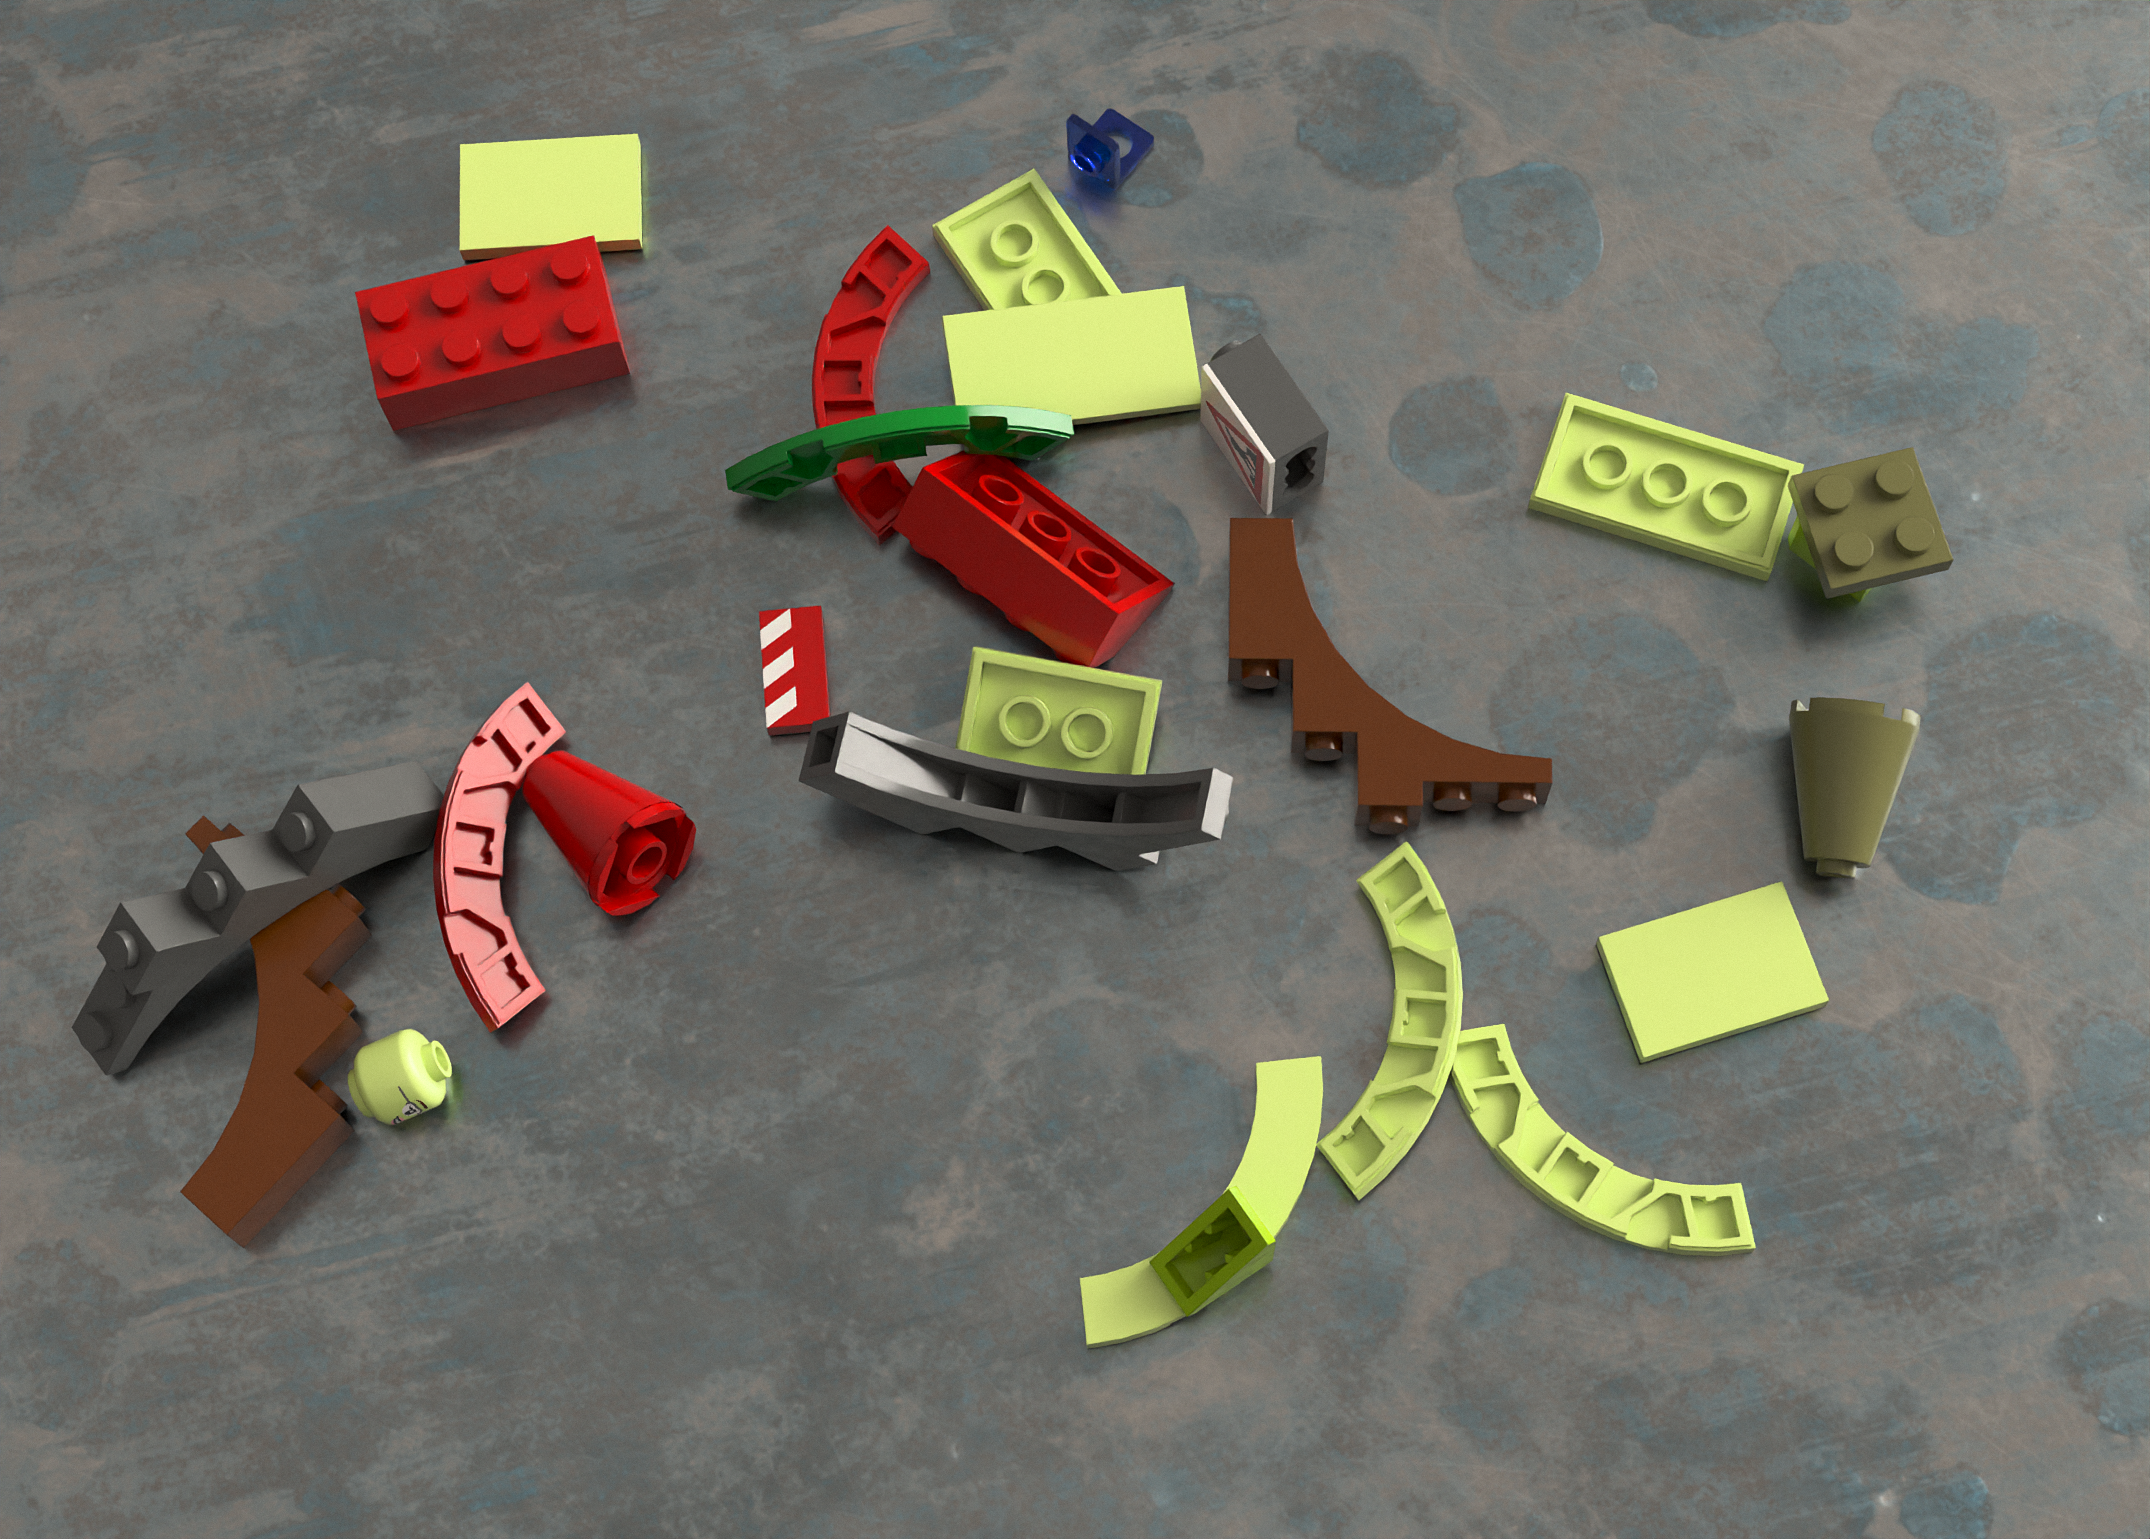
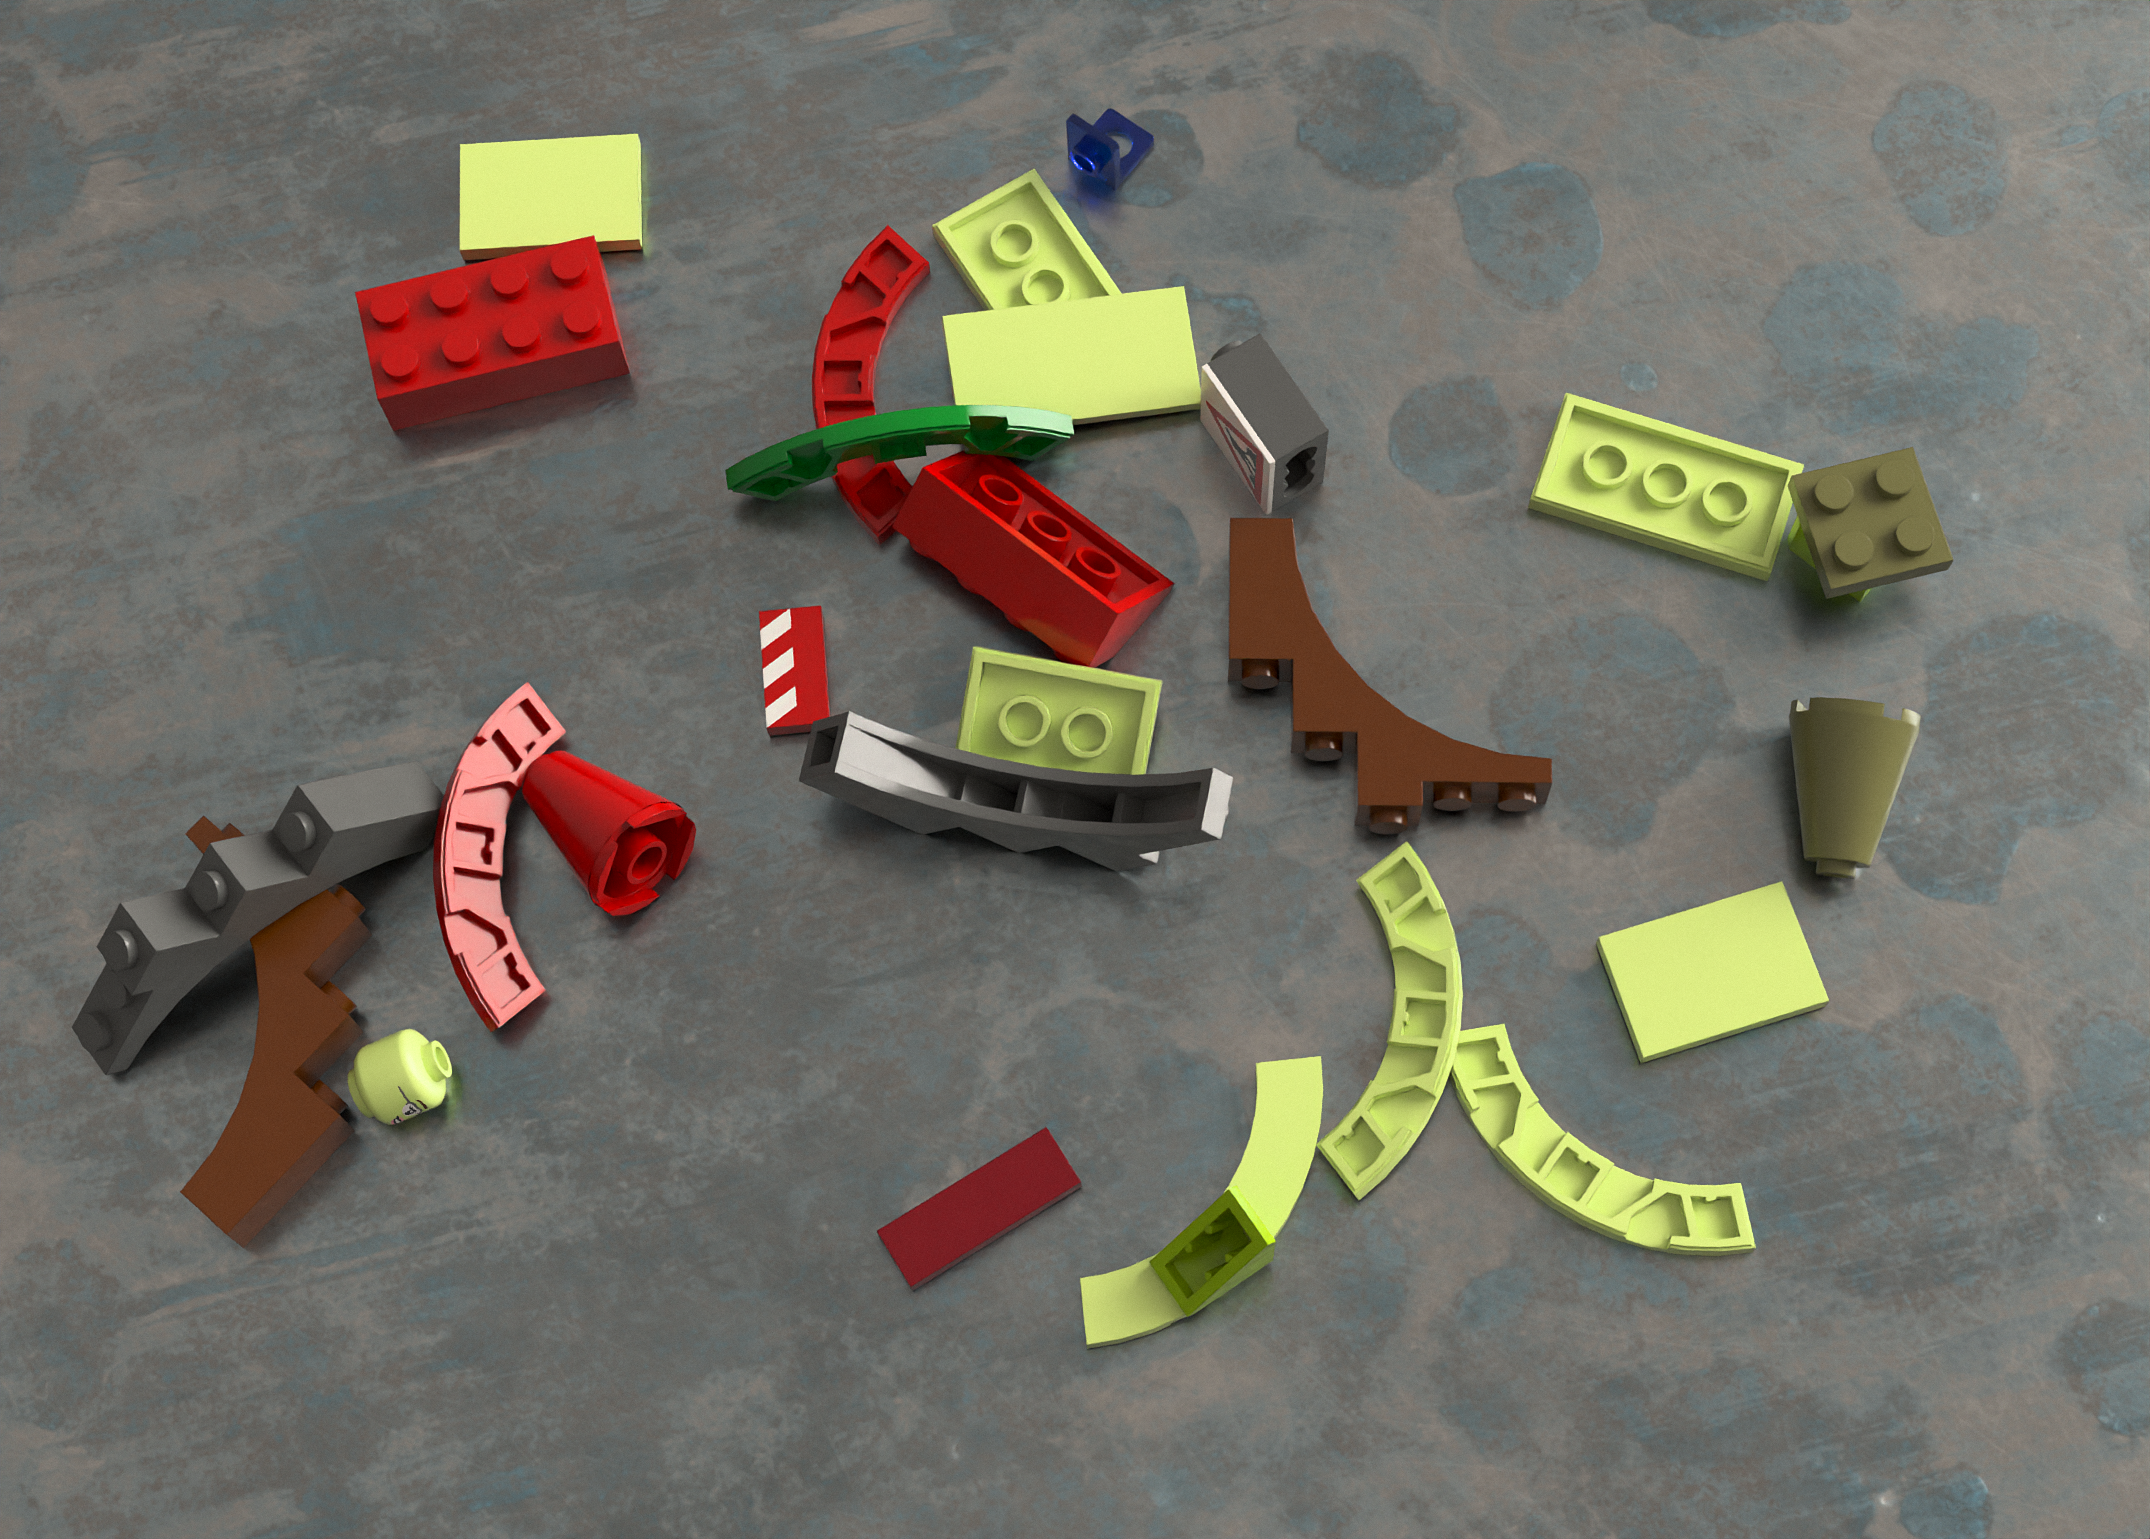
none -> dark red tile [877,1127,1082,1291]

